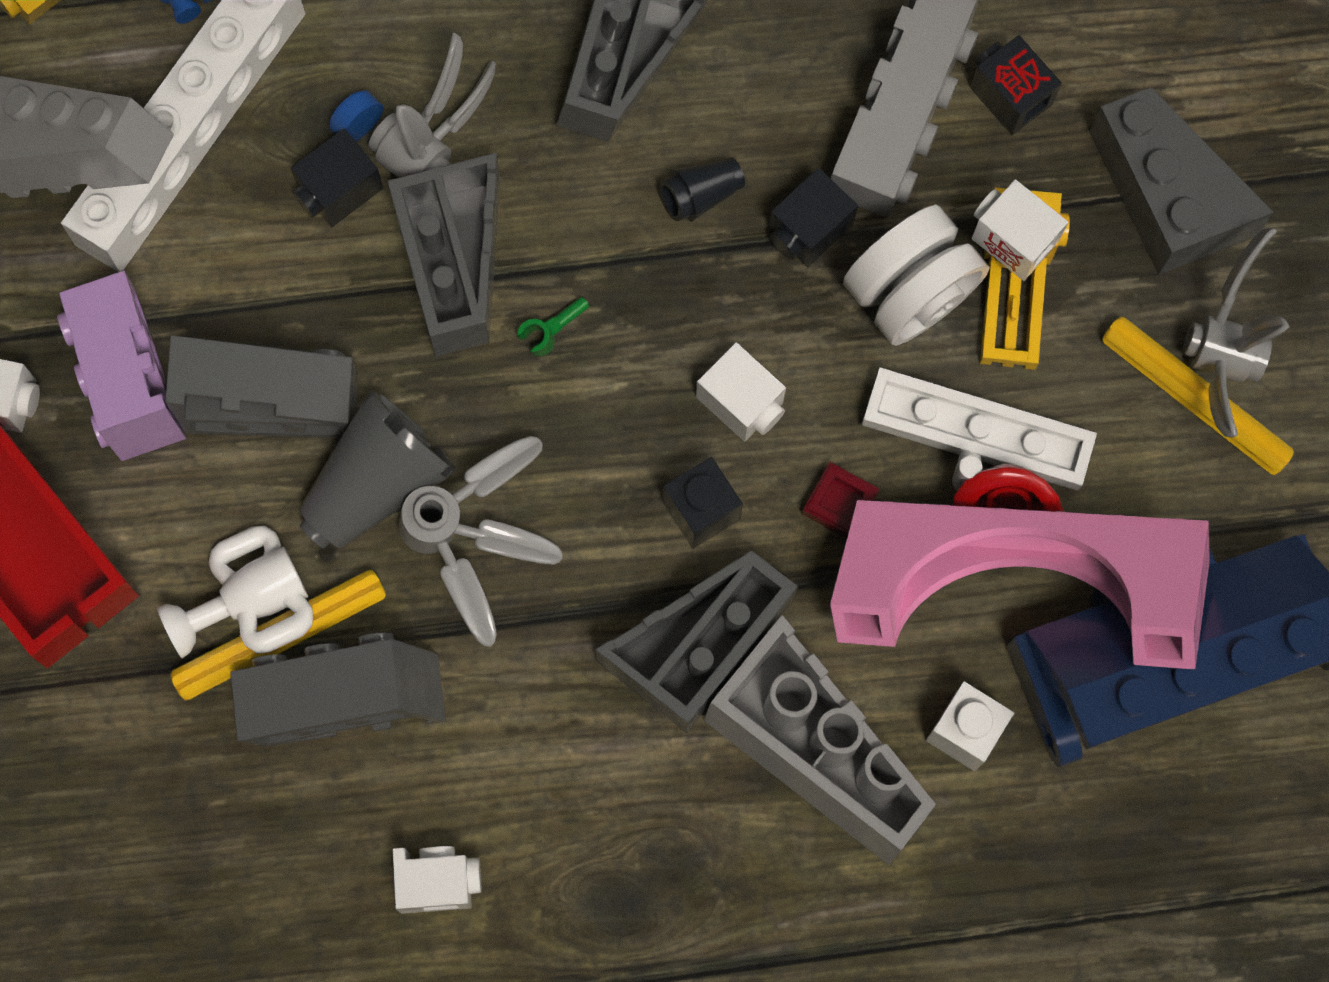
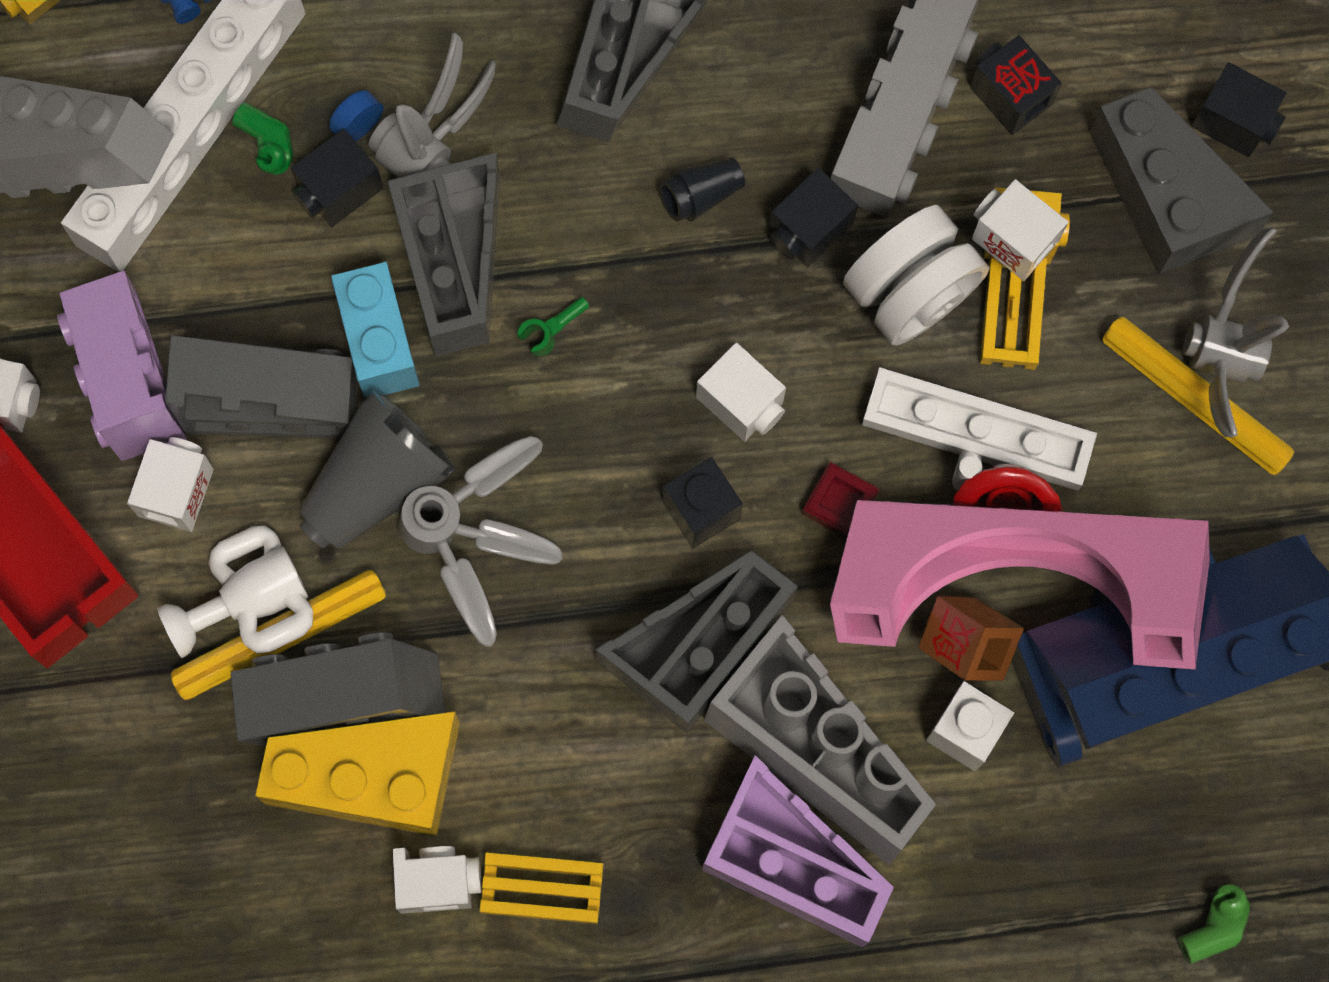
none -> white brick [127,437,214,532]
none -> green arm [232,102,294,175]
none -> yellow wedge [255,712,460,836]
none -> medium azure brick [332,262,420,398]
none -> yellow tile [479,853,604,924]
none -> lavender wedge [702,756,894,947]
none -> dark orange brick [918,596,1024,681]
none -> bright green arm [1178,884,1250,964]
none -> black brick [1192,62,1287,158]

